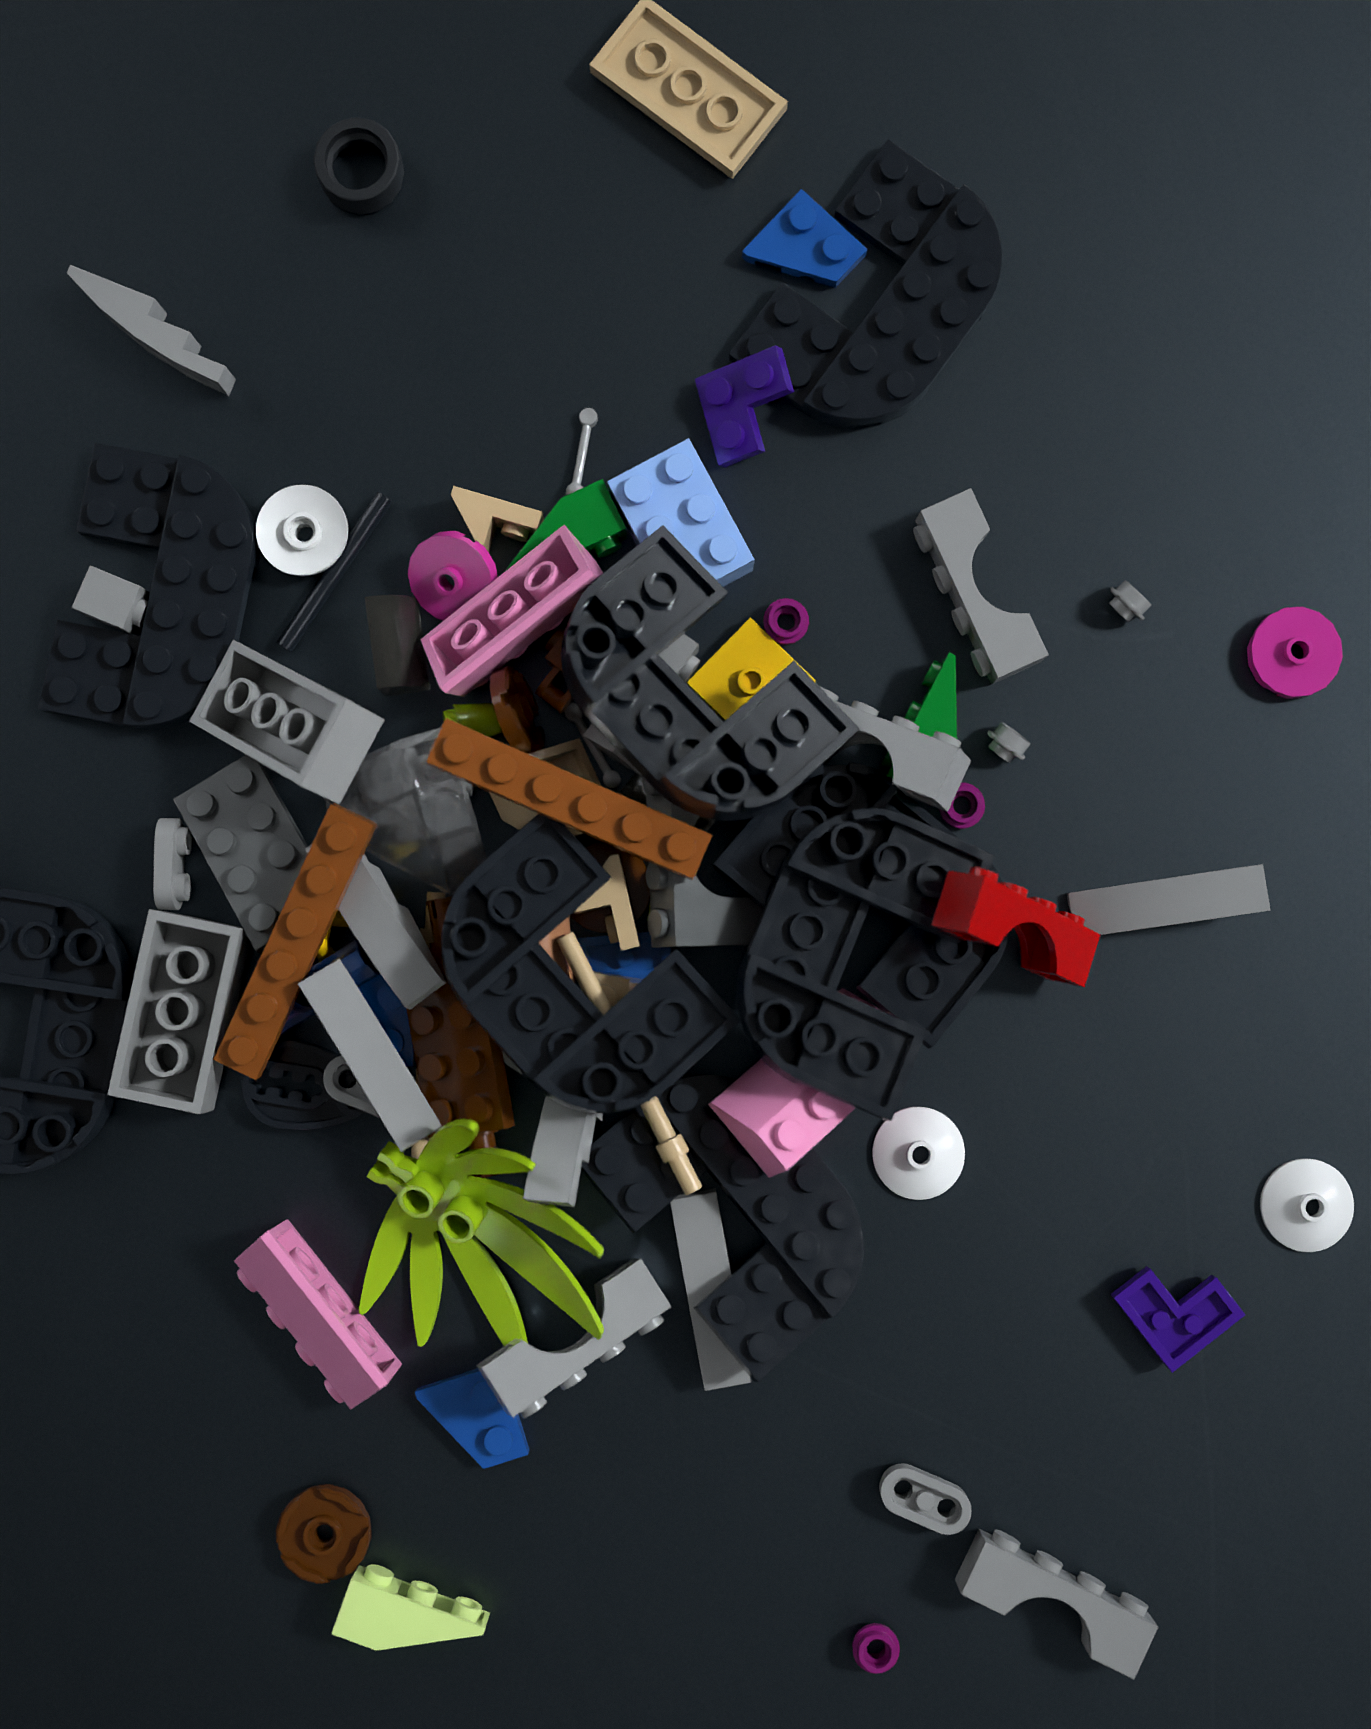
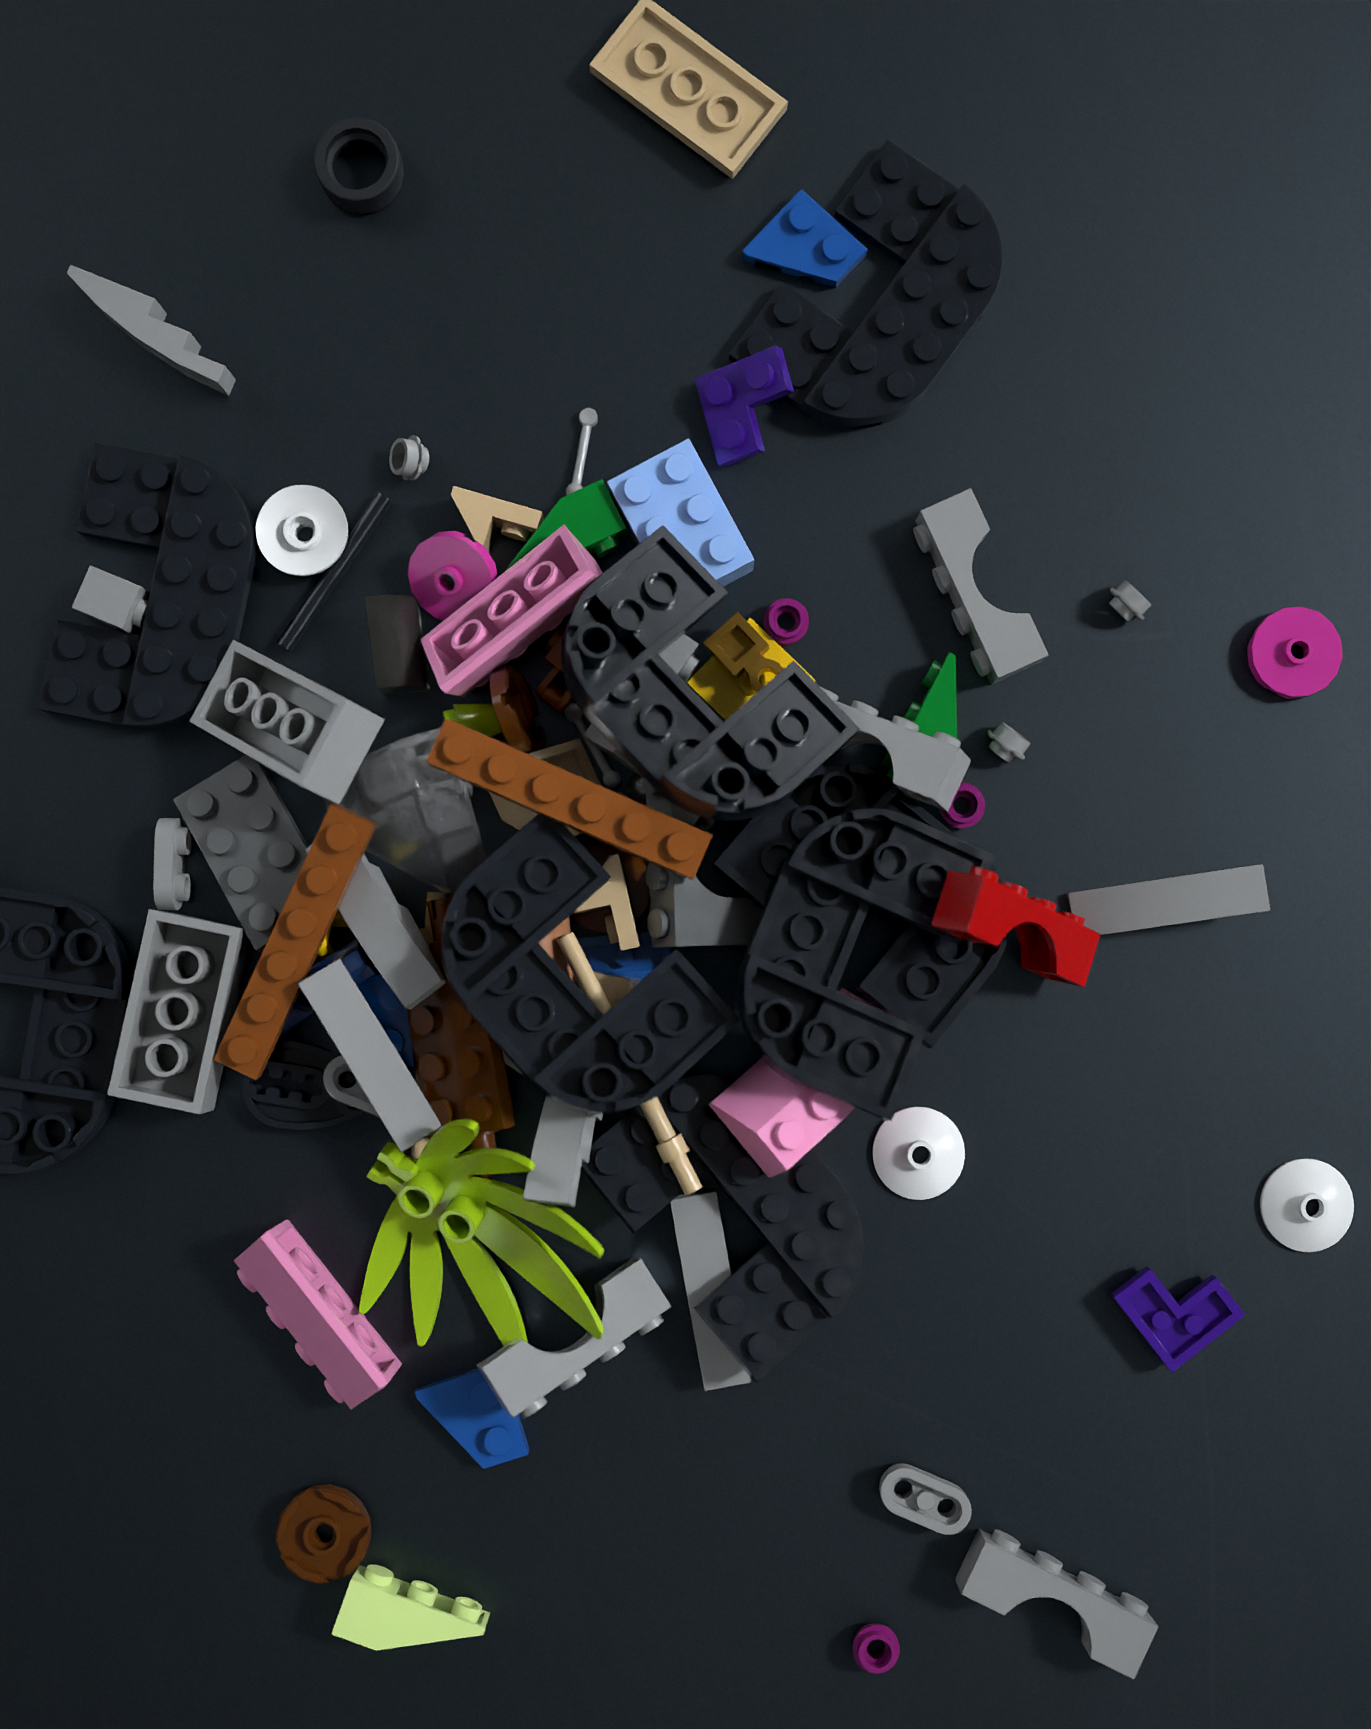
none -> light grey plate [389,435,429,481]
none -> pearl gold plate [703,612,784,693]

